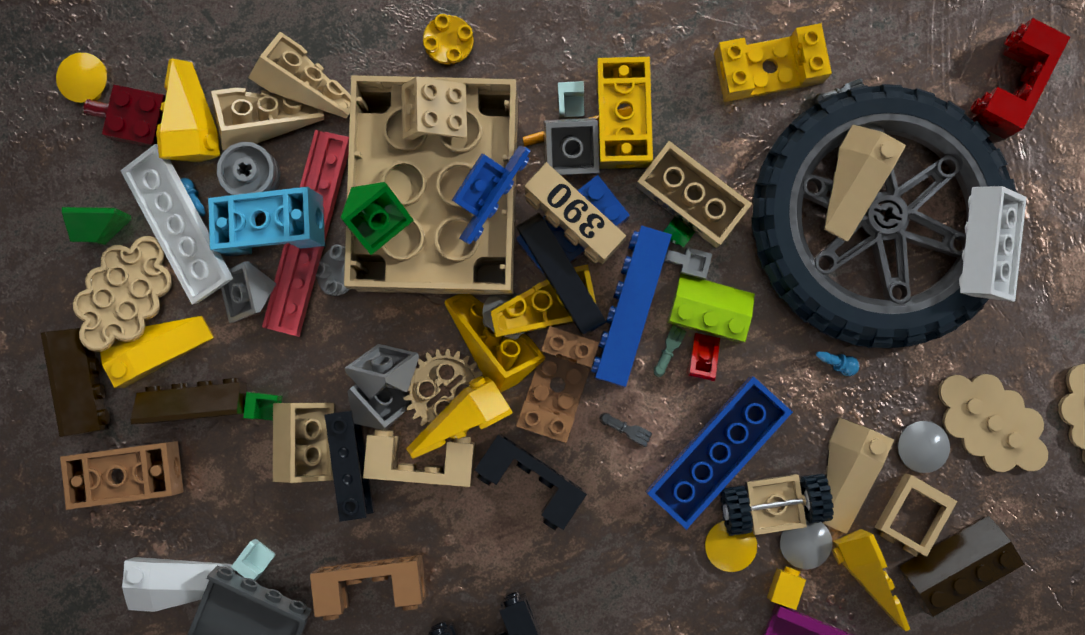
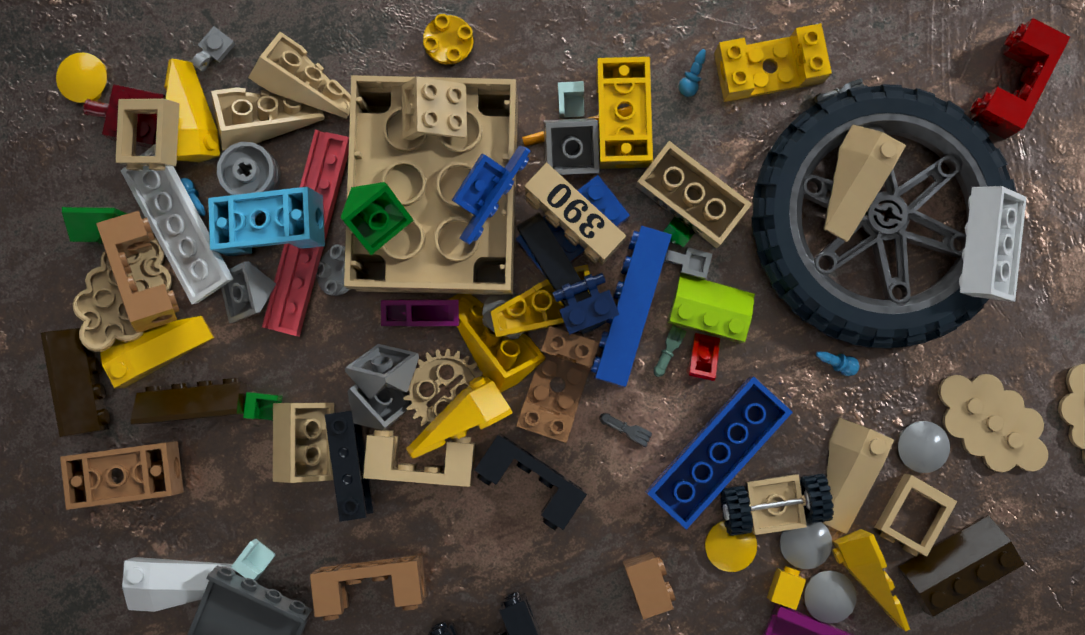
none -> medium nougat plate [96,210,180,333]
none -> tan window [115,99,179,171]
none -> light grey plate [191,26,235,72]
none -> magenta slope [381,299,459,326]
none -> dark blue plate [552,273,619,335]
none -> medium nougat brick [622,551,676,620]
none -> dark azure bar [678,49,706,97]
none -> light grey dish [804,571,856,624]

